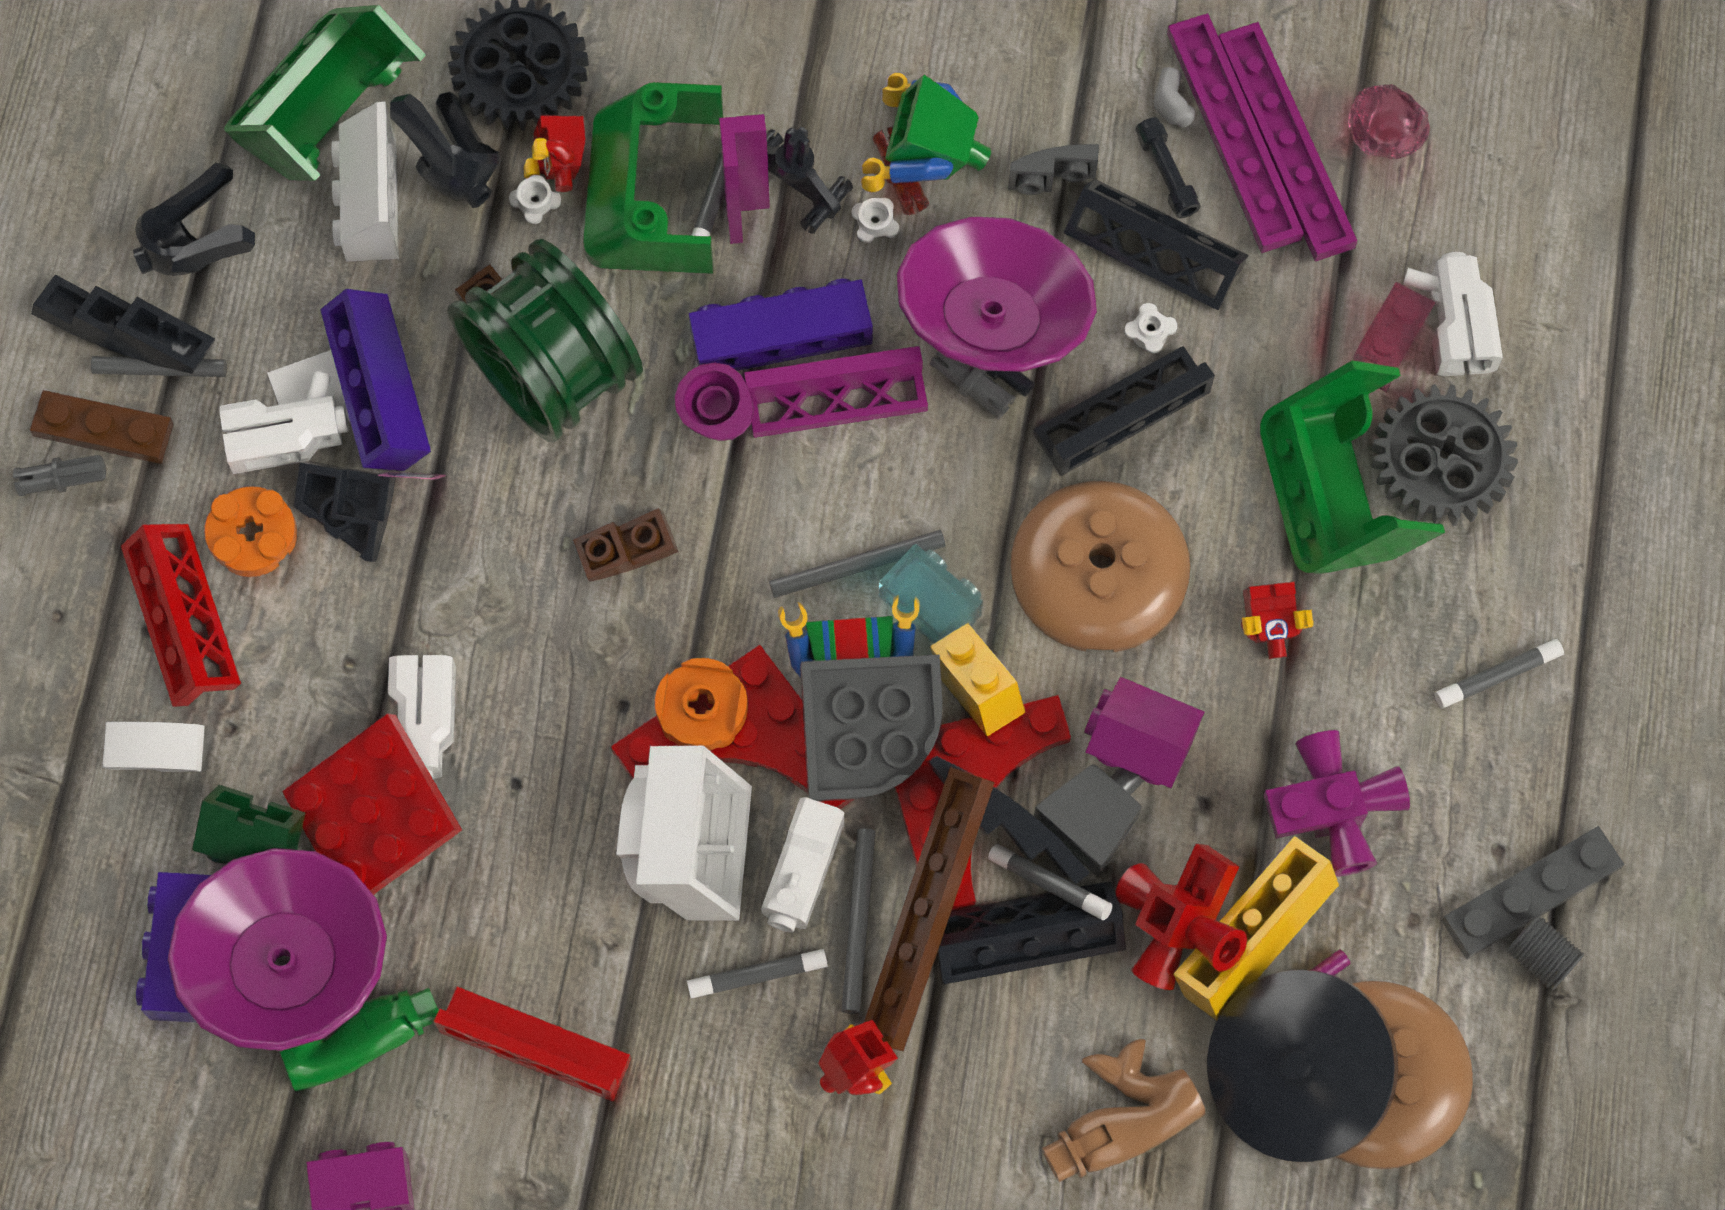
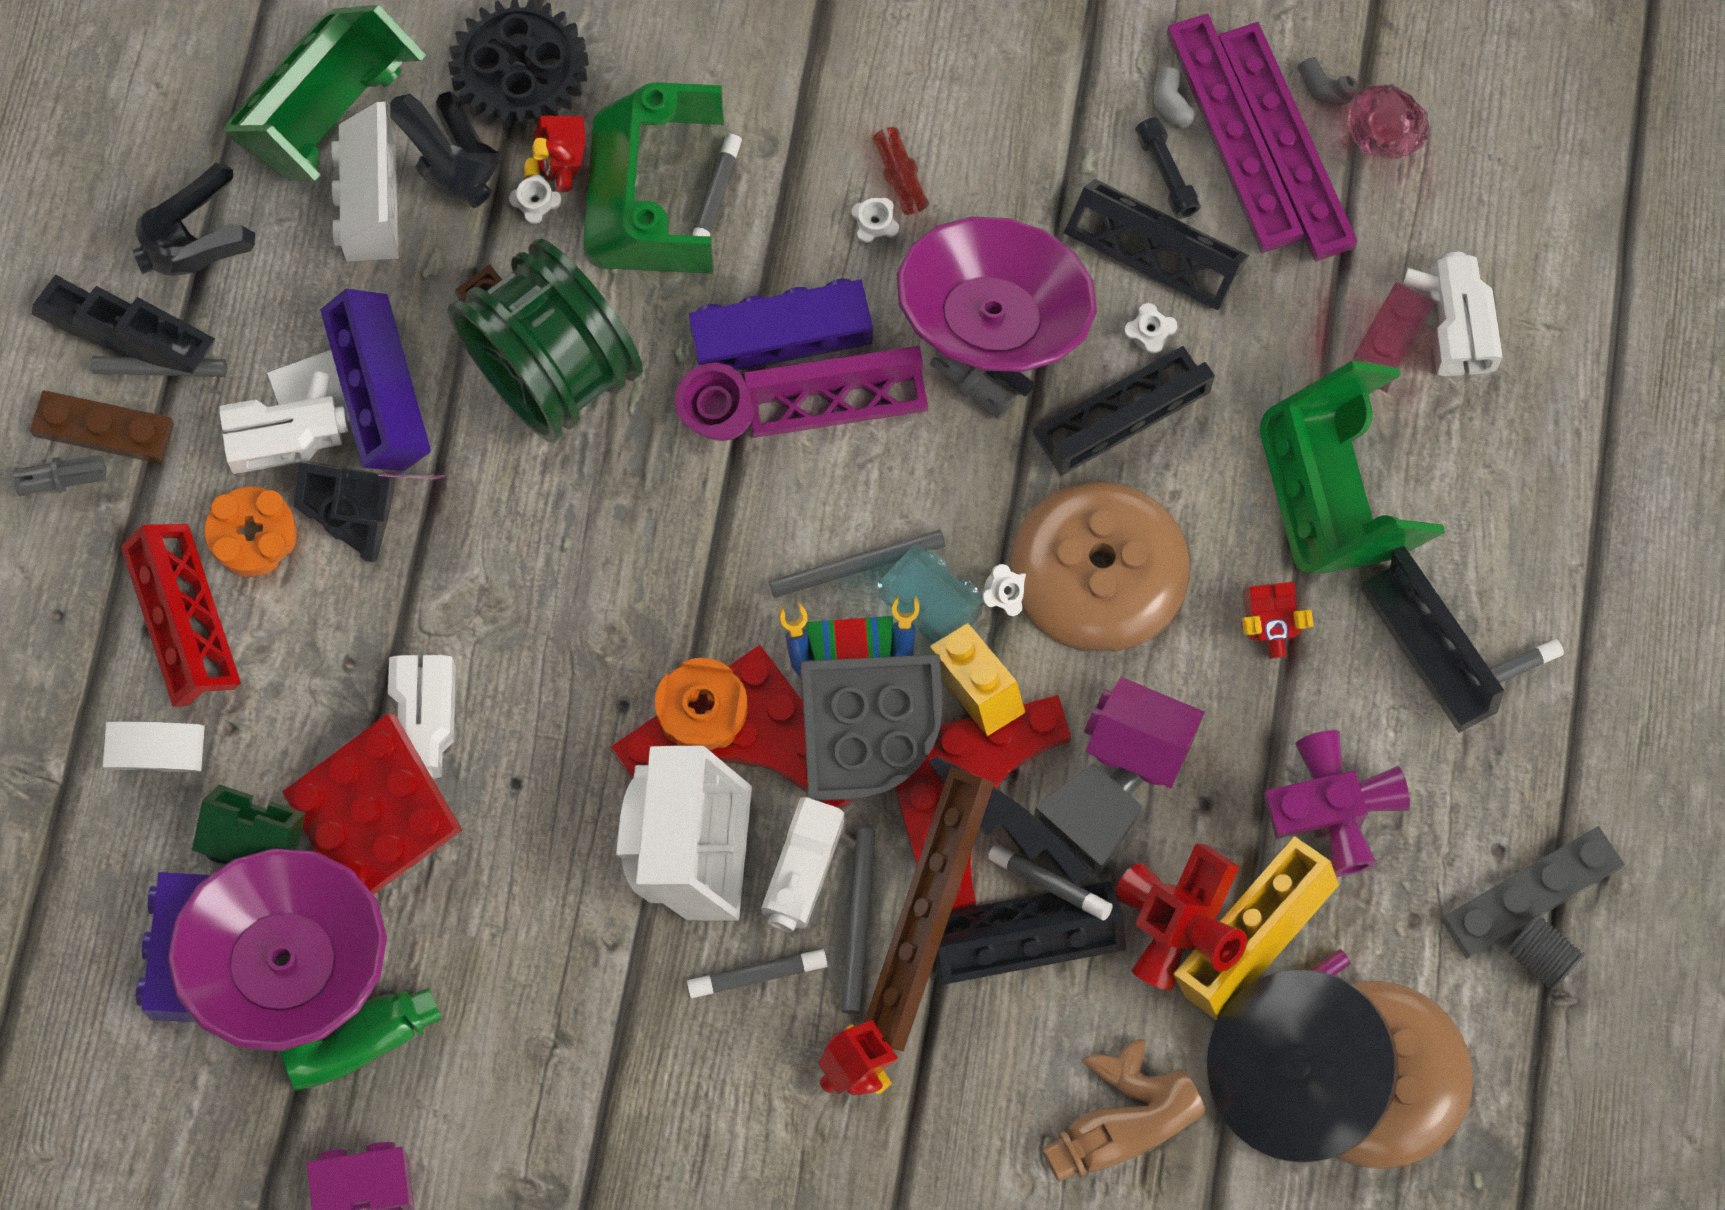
red fence [434,986,631,1102] -> none
reddish brown slope [573,508,679,582] -> none
magenta fence [719,114,770,244] -> none
black axle [766,126,853,234] -> none
green torso [861,73,991,192] -> none
dark grey slope [1008,144,1099,195] -> none
dark grey gear [1371,384,1518,526] -> none
none -> white plate [982,564,1026,616]
none -> dark grey arm [1297,57,1358,106]
none -> black fence [1361,546,1504,733]

